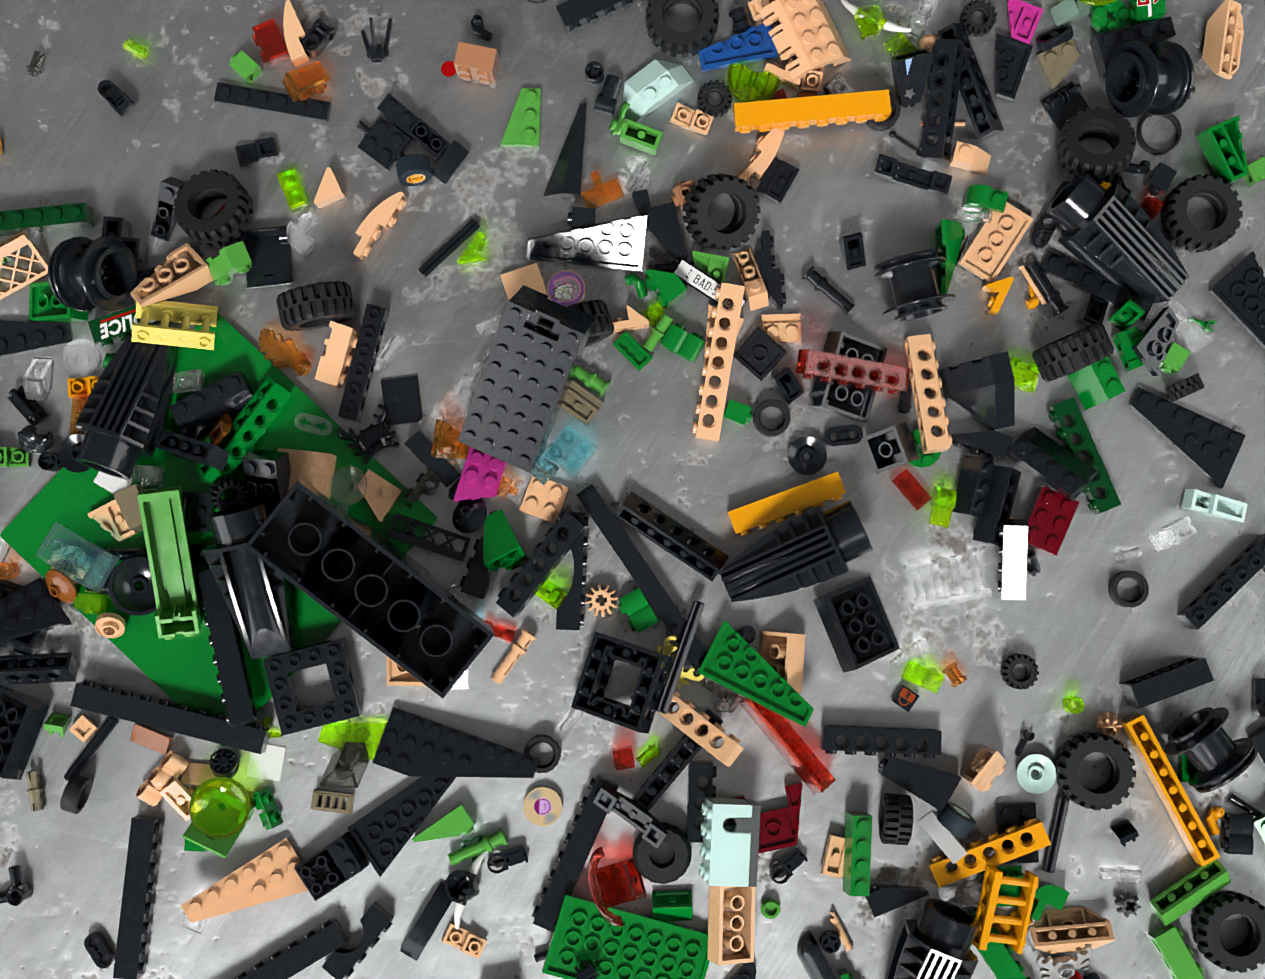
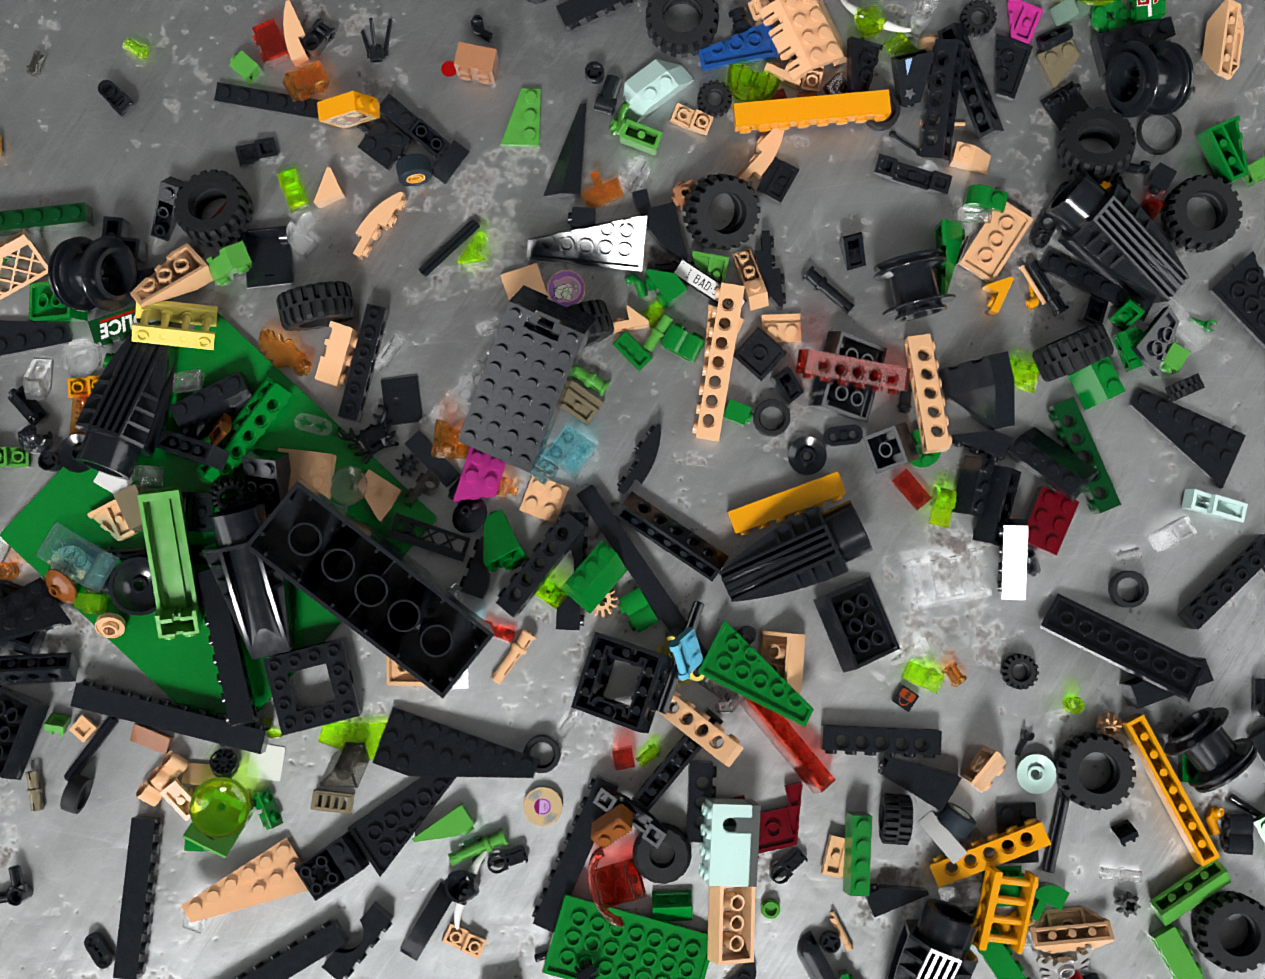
none -> light orange brick [317,90,380,129]
none -> black gear [395,453,419,477]
none -> green slope [560,540,627,614]
none -> dark orange brick [591,803,633,849]
none -> black slope [617,423,661,496]
none -> medium azure plate [668,627,704,681]
none -> black wing [847,36,883,93]
none -> black plate [1040,593,1207,702]

